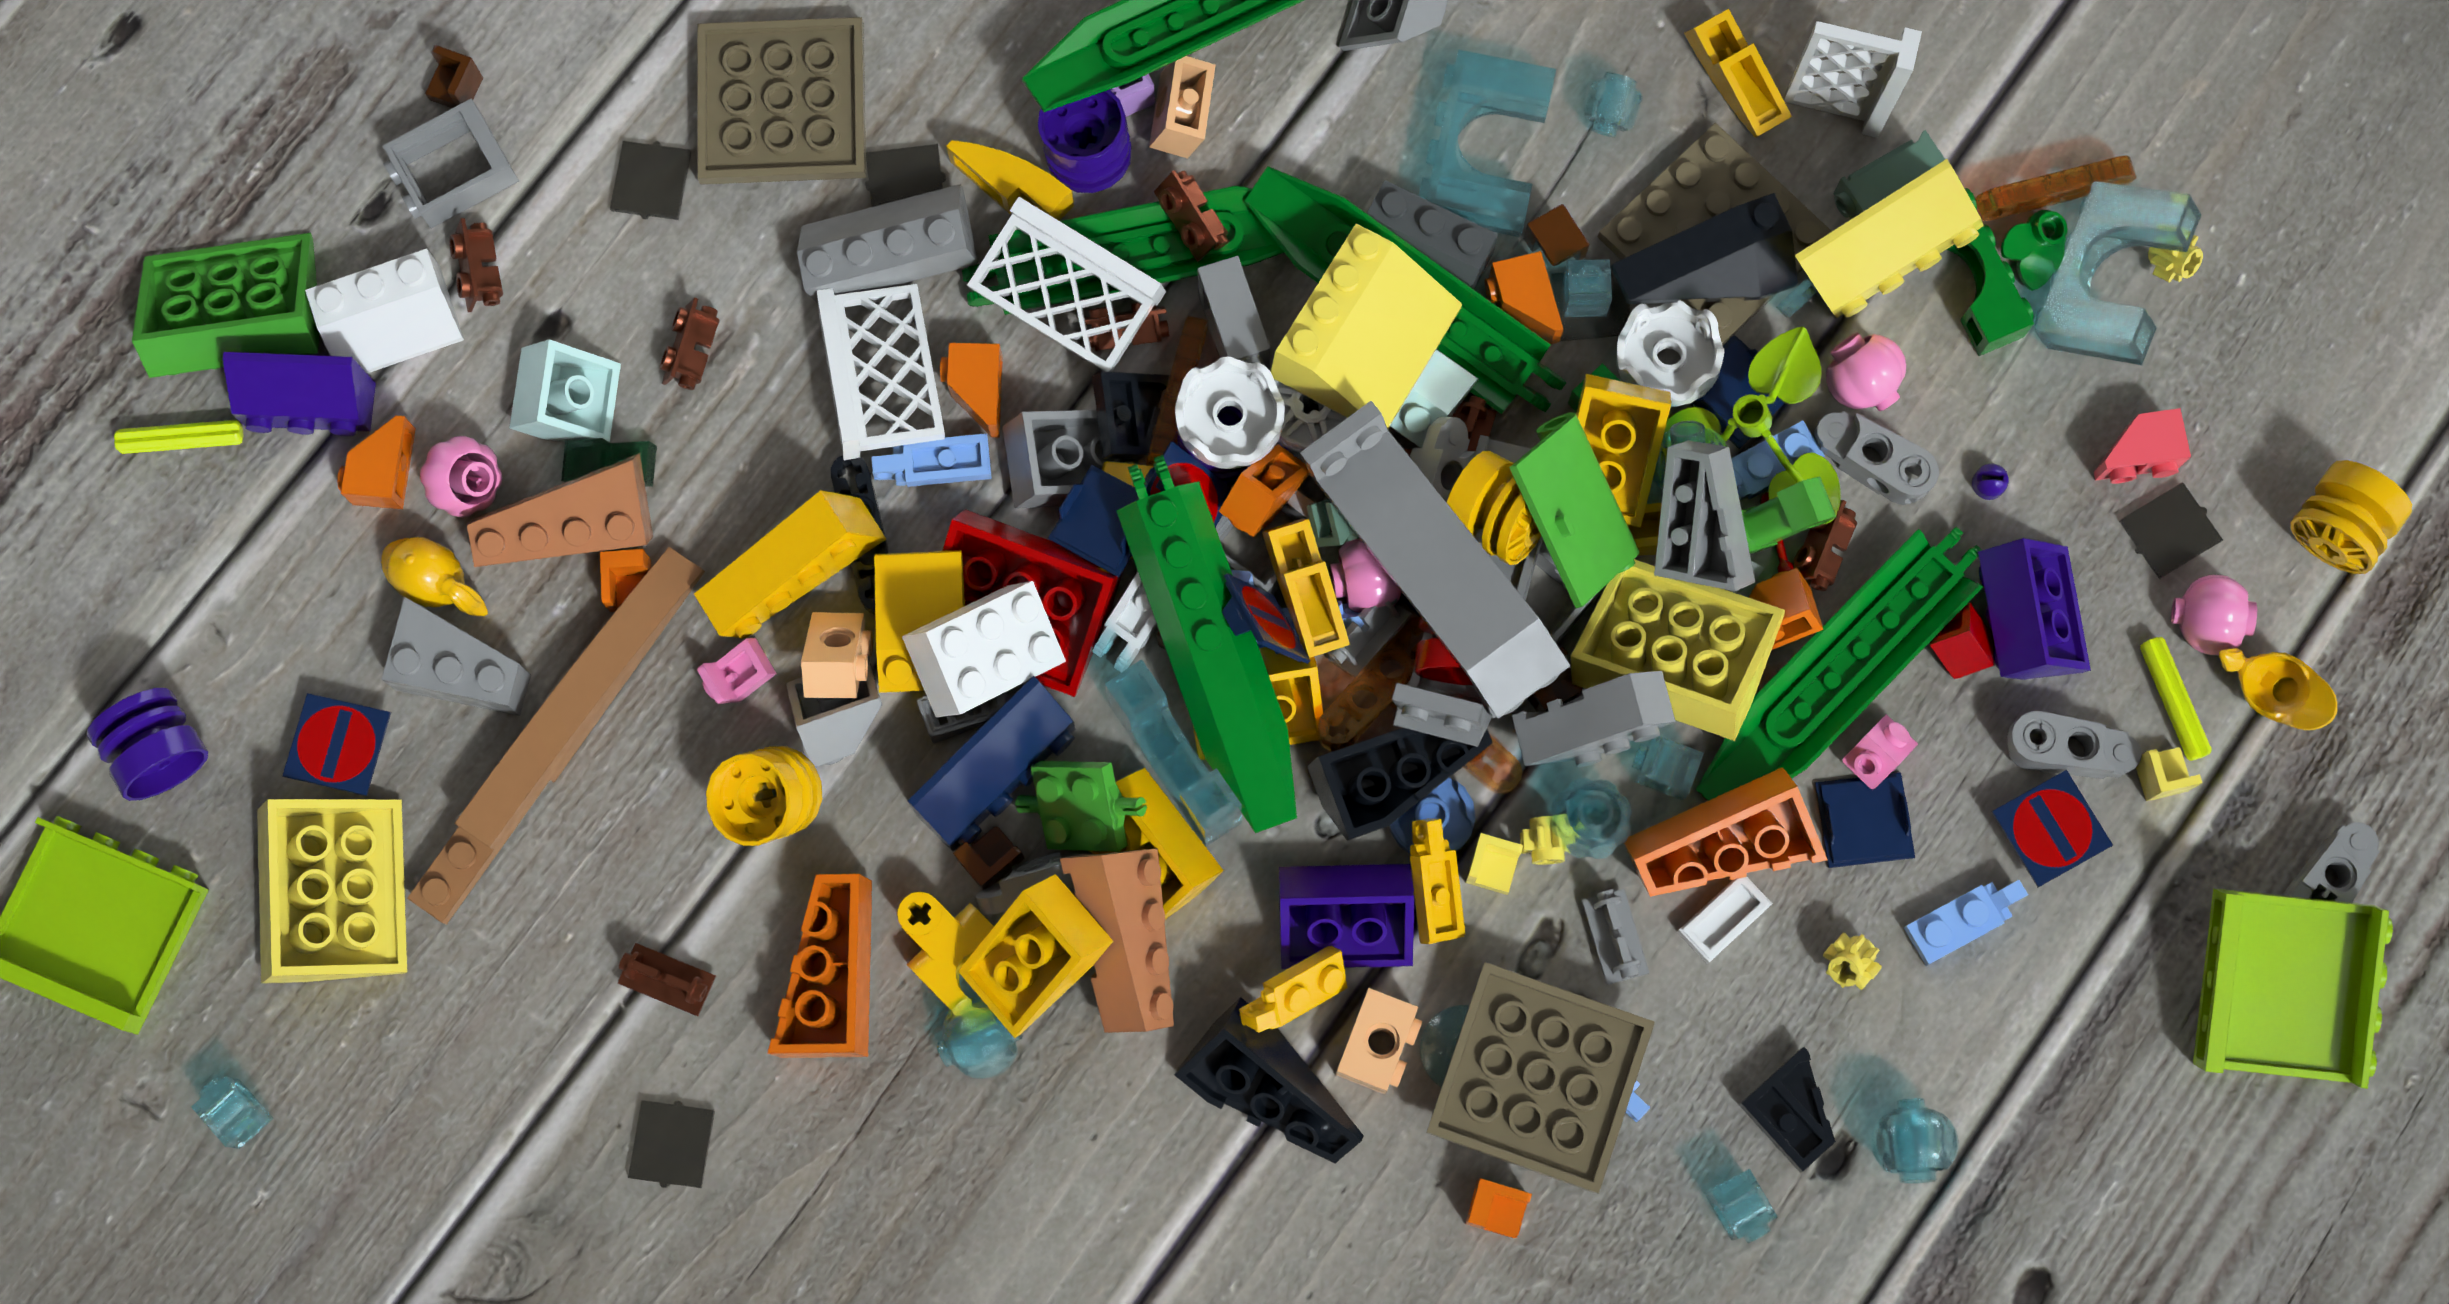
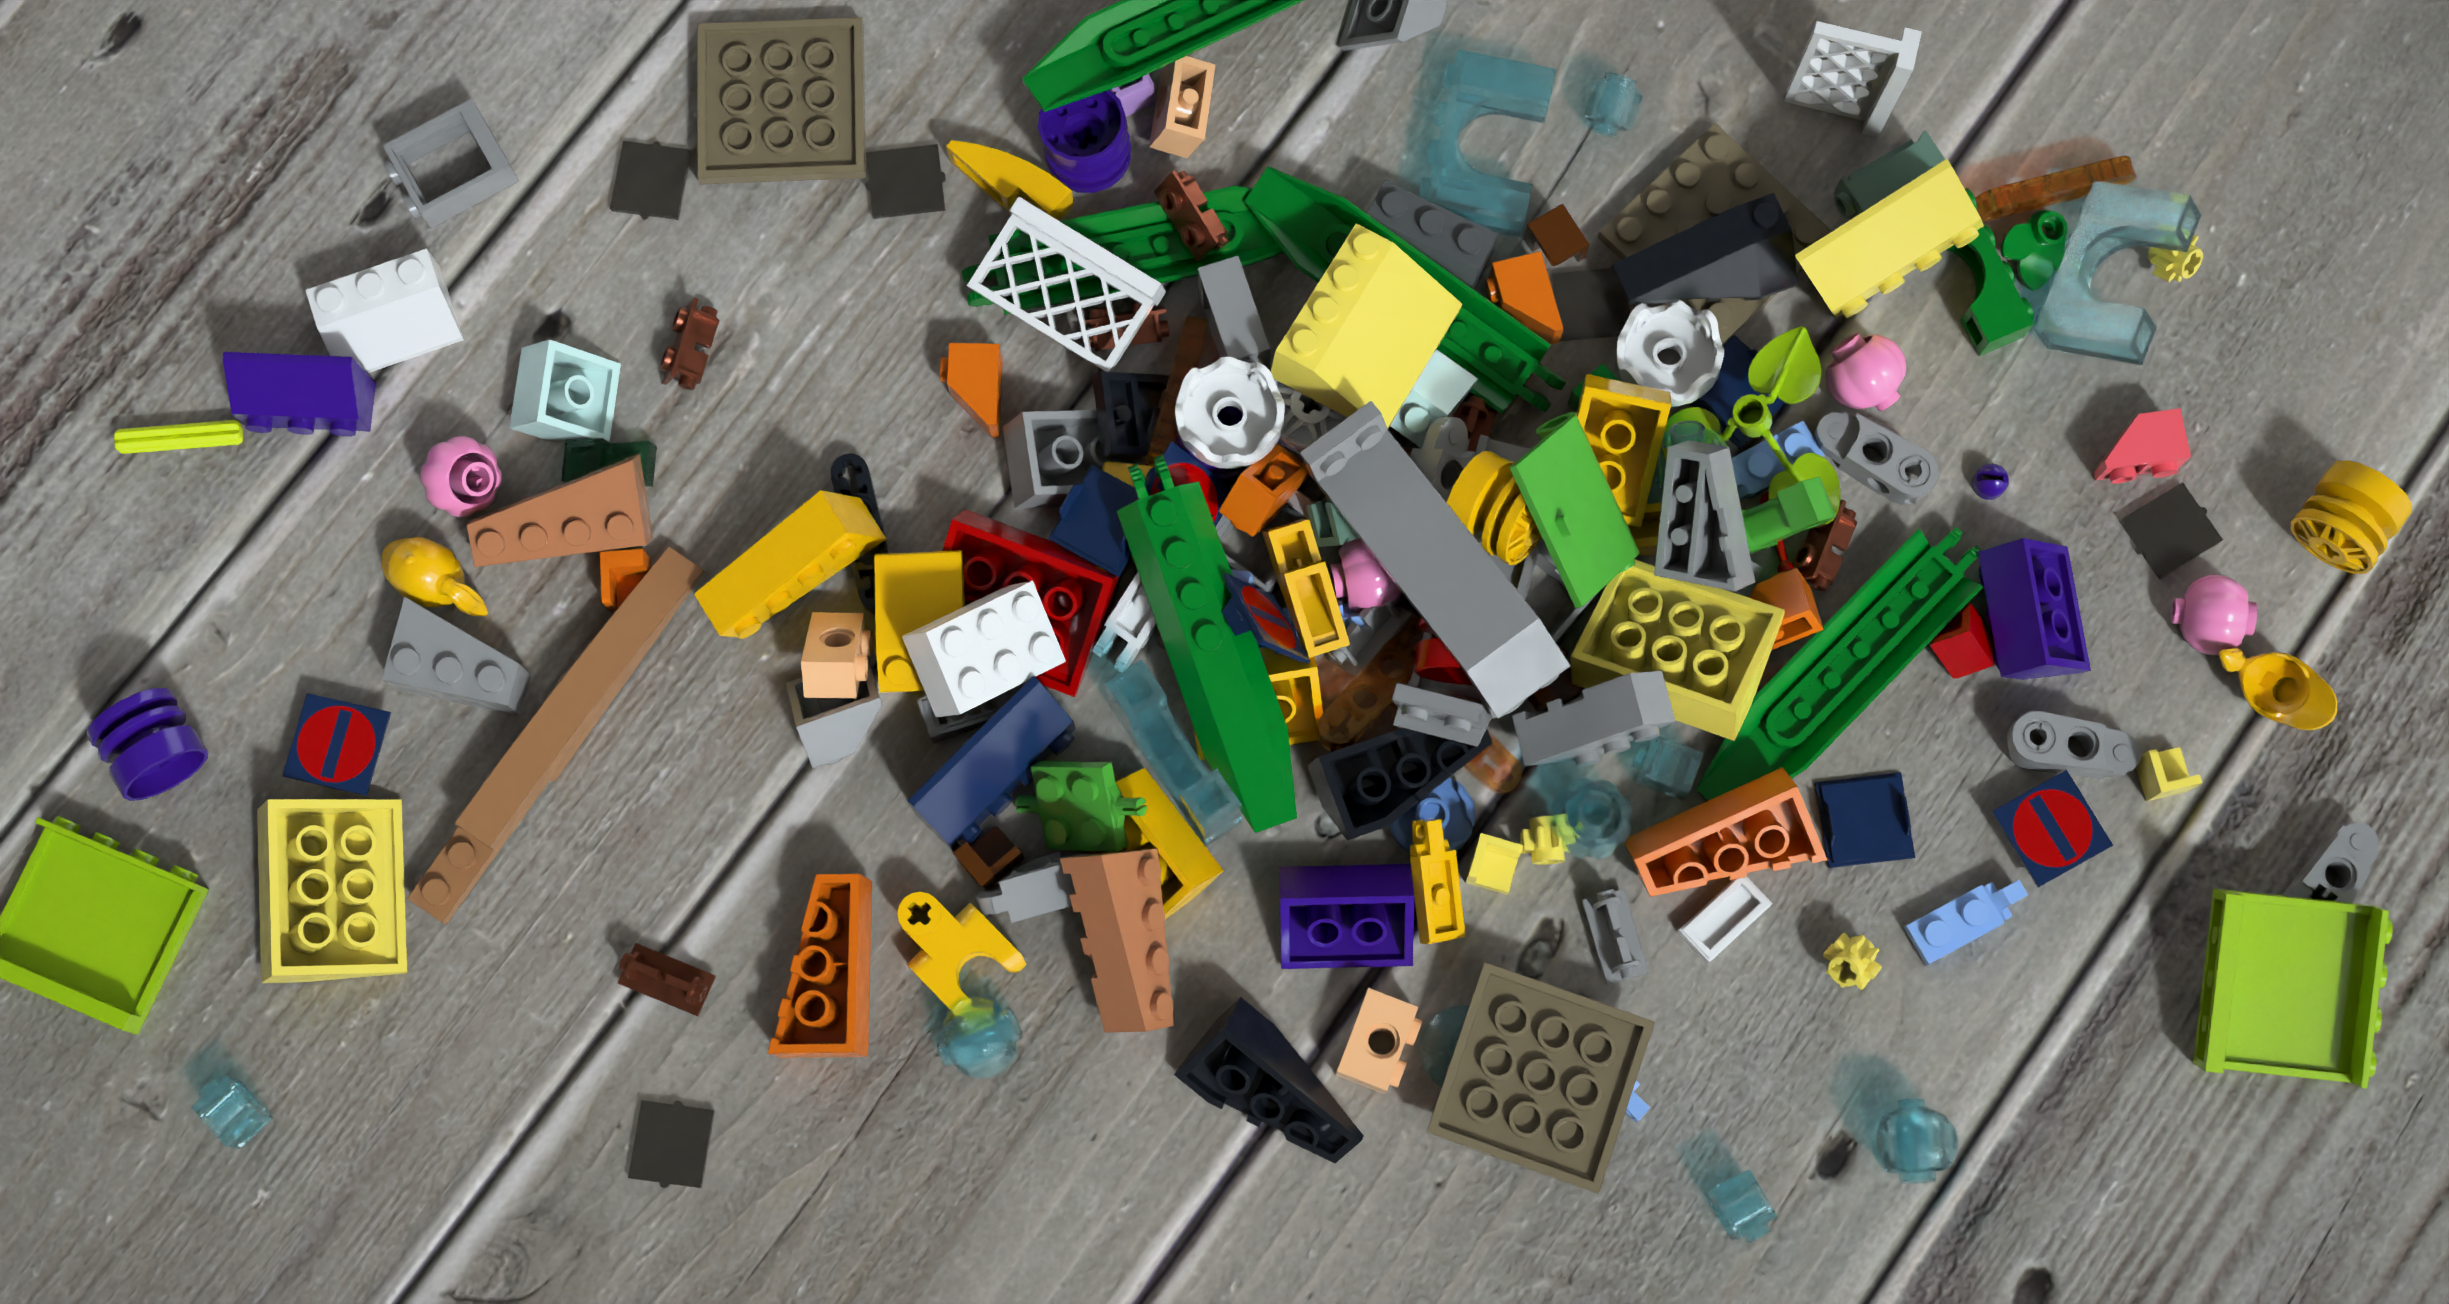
bright green slope [132,233,320,378] -> none
orange slope [337,415,416,510] -> none
reddish brown panel [425,45,483,108] -> none
copper hinge [449,218,503,312] -> none
bright pink bracket [697,638,777,704] -> none
yellow wheel [706,746,822,846] -> none
light grey slope [797,184,978,303] -> none
white fence [816,284,945,460] -> none
light blue hinge [871,434,992,487] -> none
yellow slope [958,874,1113,1038] -> none
yellow hinge [1239,946,1348,1033] -> none
orange panel [1465,1178,1532,1238] -> none
clear light blue brick [1562,259,1612,317] -> none
yellow slope [1684,9,1792,137] -> none
black wing [1739,1047,1836,1173] -> none
clear light blue tile [1776,278,1817,318] -> none
bright pink bracket [1842,714,1918,789] -> none
neon yellow axle [2140,637,2212,761] -> none

